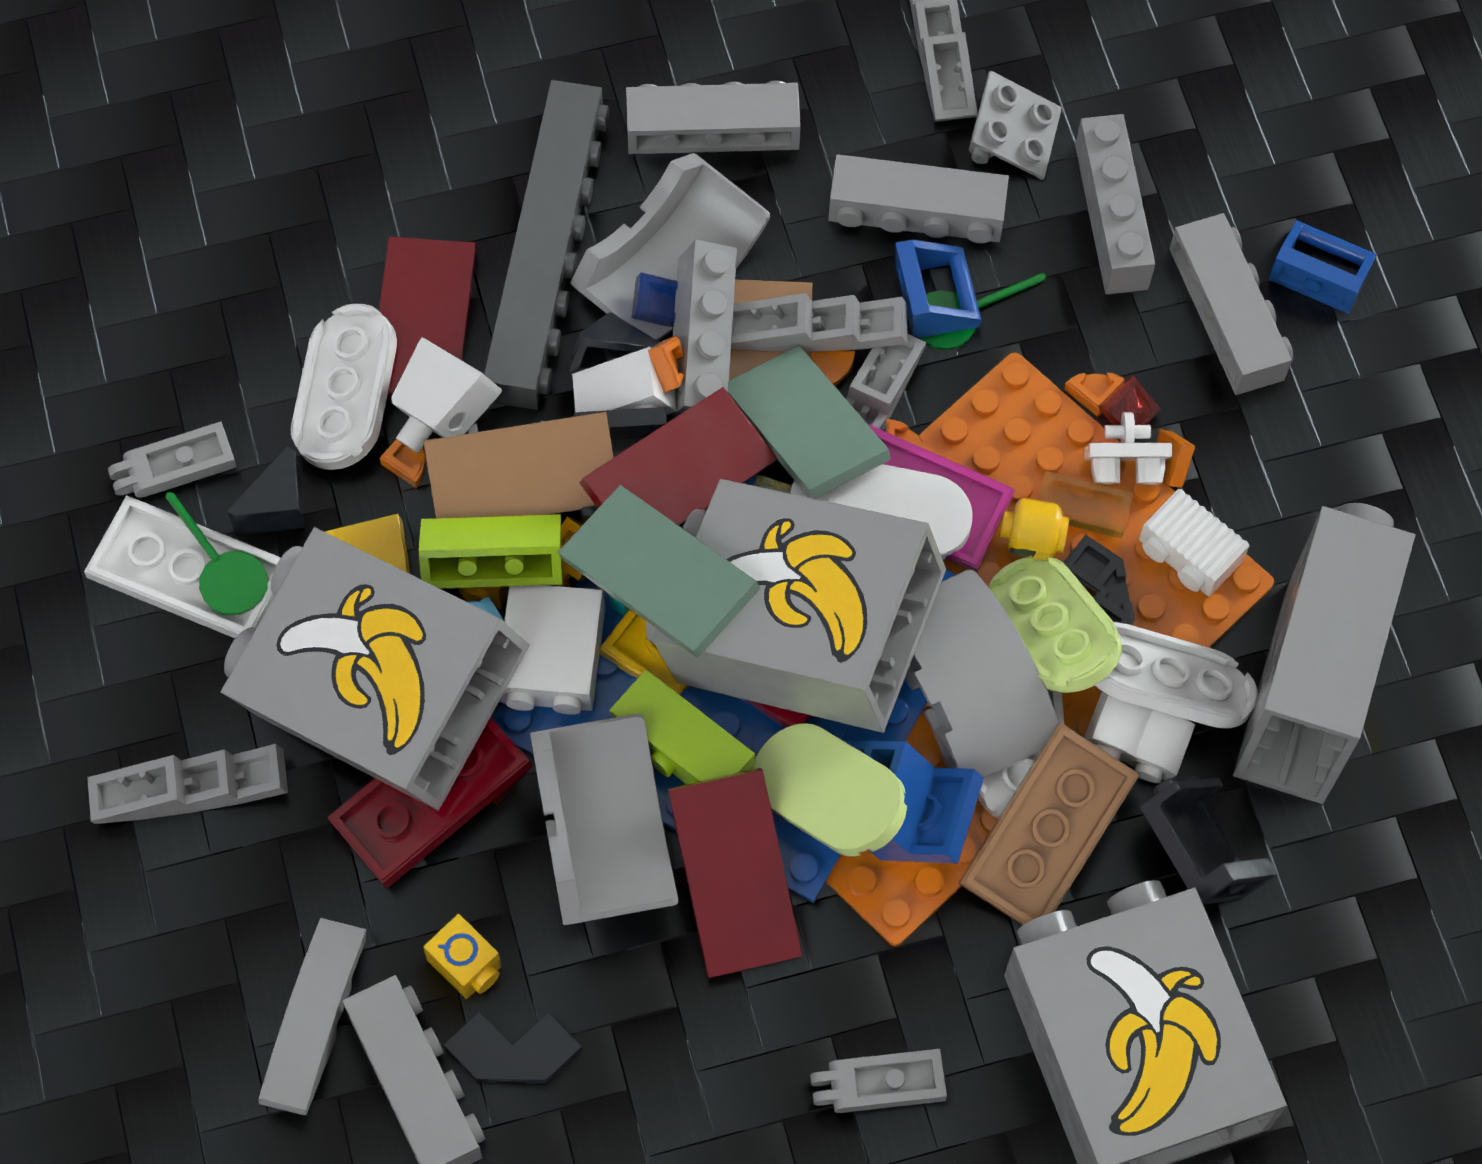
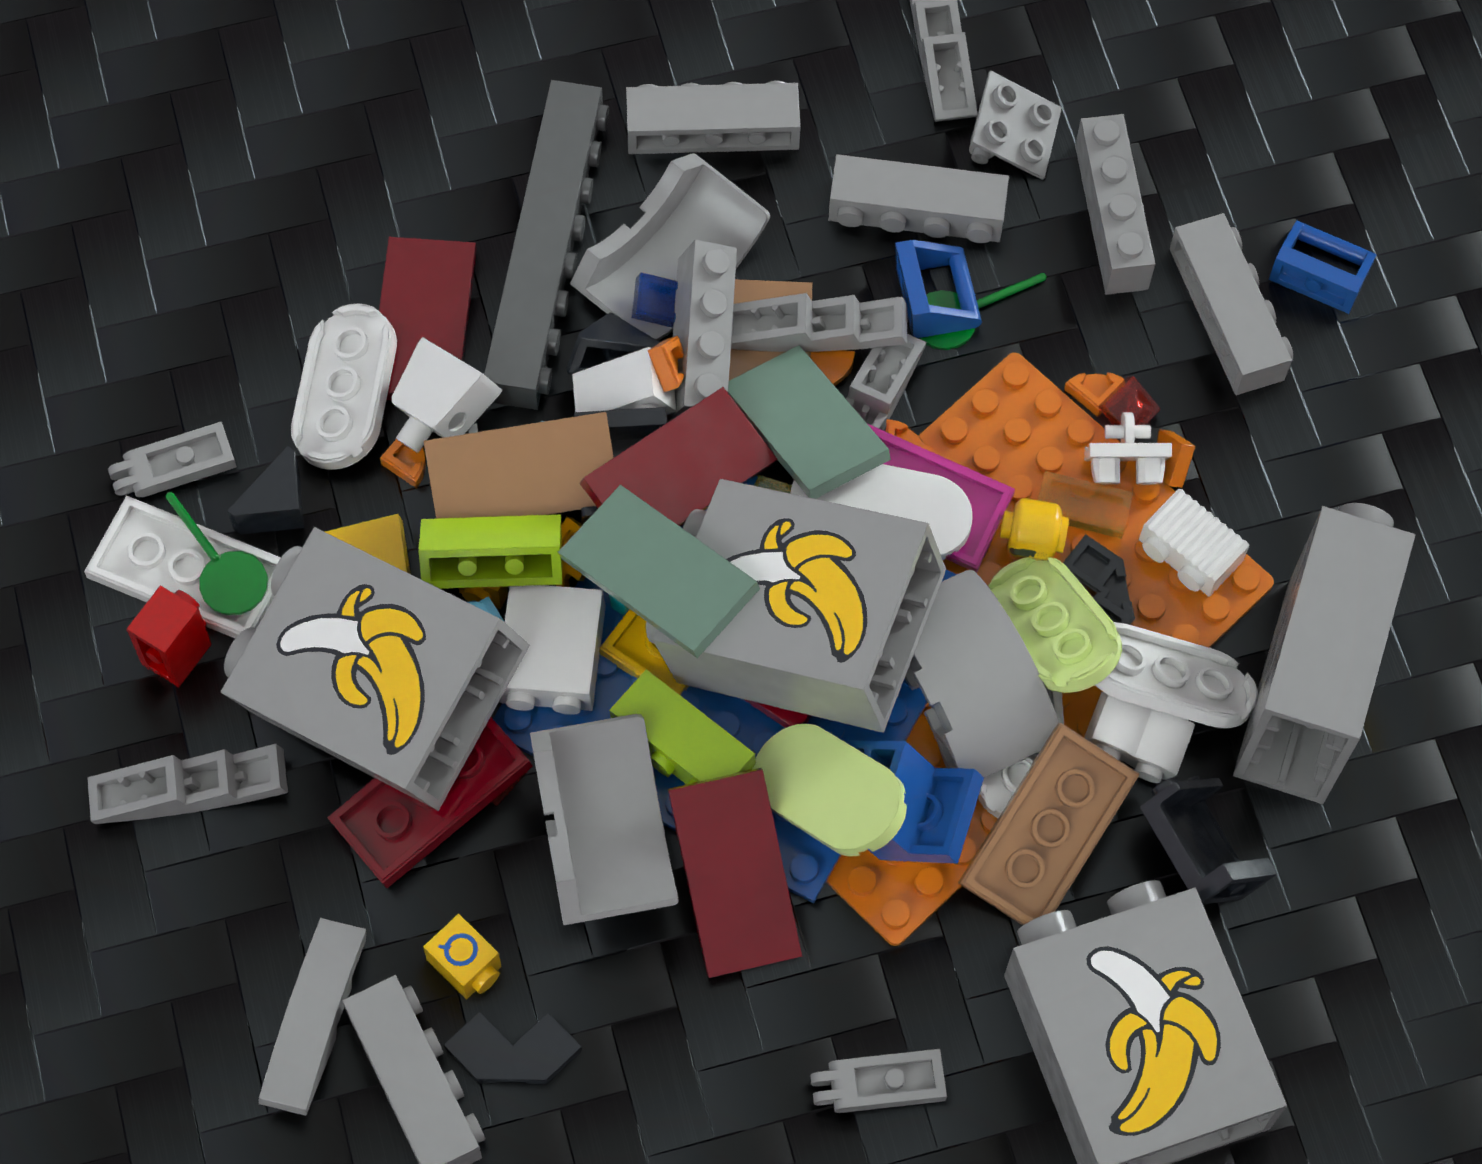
none -> red brick [127,585,212,687]

